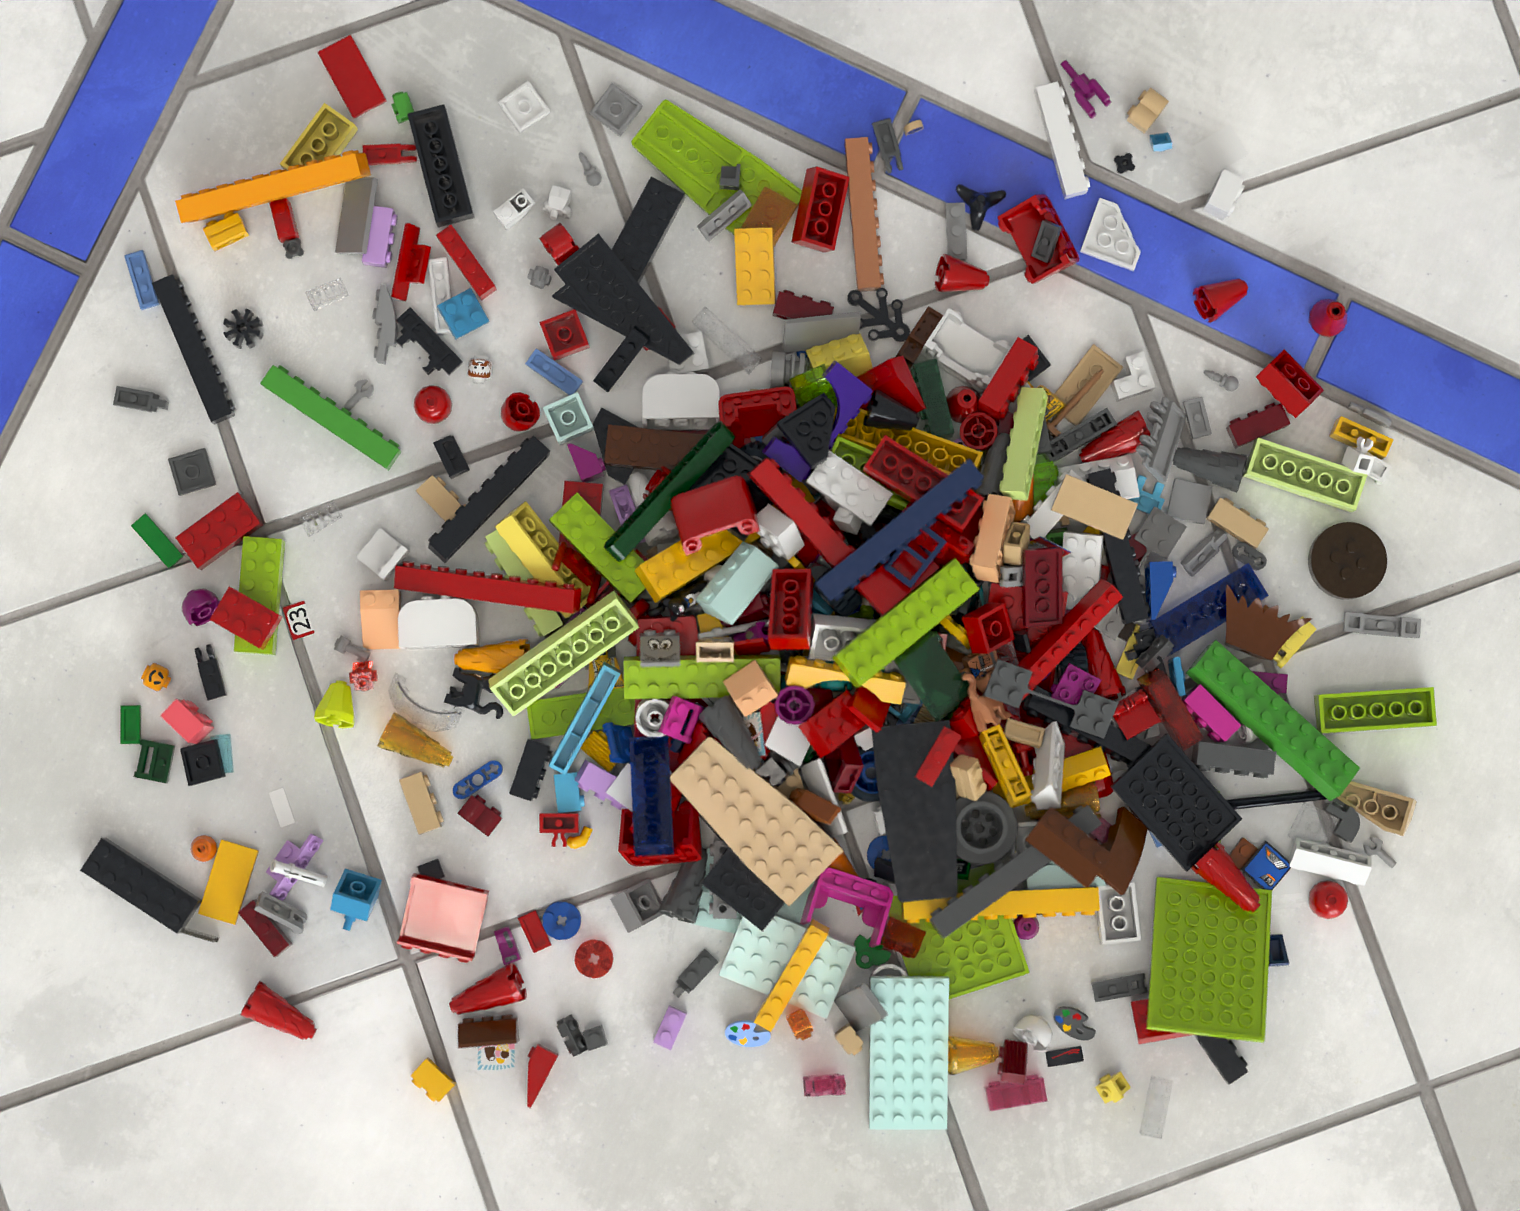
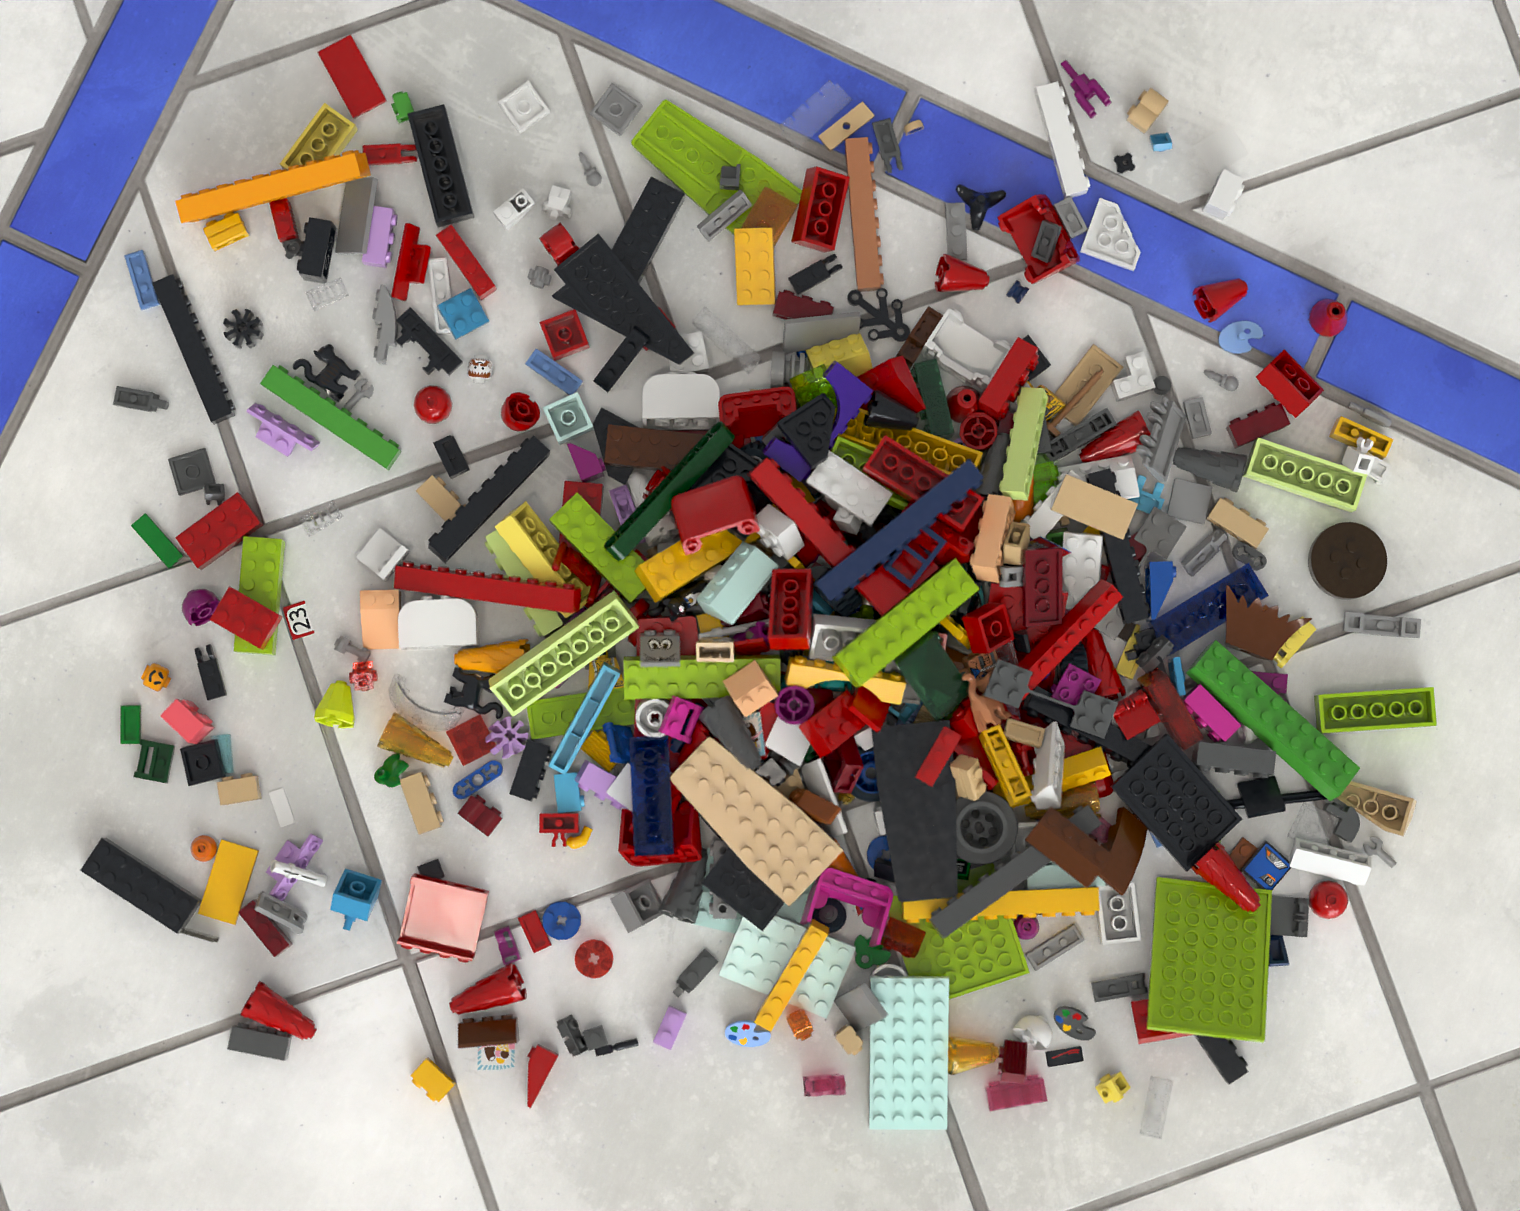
none -> dark grey tile [204,483,225,505]
none -> tan brick [217,773,262,805]
none -> dark grey brick [227,1023,292,1061]
none -> lavender bracket [246,403,320,457]
none -> black animal [293,344,360,403]
none -> black brick [297,217,337,284]
none -> green plate [374,753,409,788]
none -> clear red plate [446,714,496,766]
none -> lavender gear [485,717,528,759]
none -> black piece [595,1038,639,1056]
none -> clear windscreen [779,80,852,151]
none -> black hinge [788,254,843,296]
none -> black wheel [812,898,847,933]
none -> tan tile [818,101,874,152]
none -> dark blue wheel [1006,280,1029,304]
none -> light grey tile [1025,924,1084,971]
none -> light grey plate [1053,196,1088,240]
none -> dark grey plate [1153,376,1171,395]
none -> light blue piece [1218,321,1263,354]
none -> black tile [1237,776,1286,818]
none -> dark grey hinge [1270,896,1309,937]

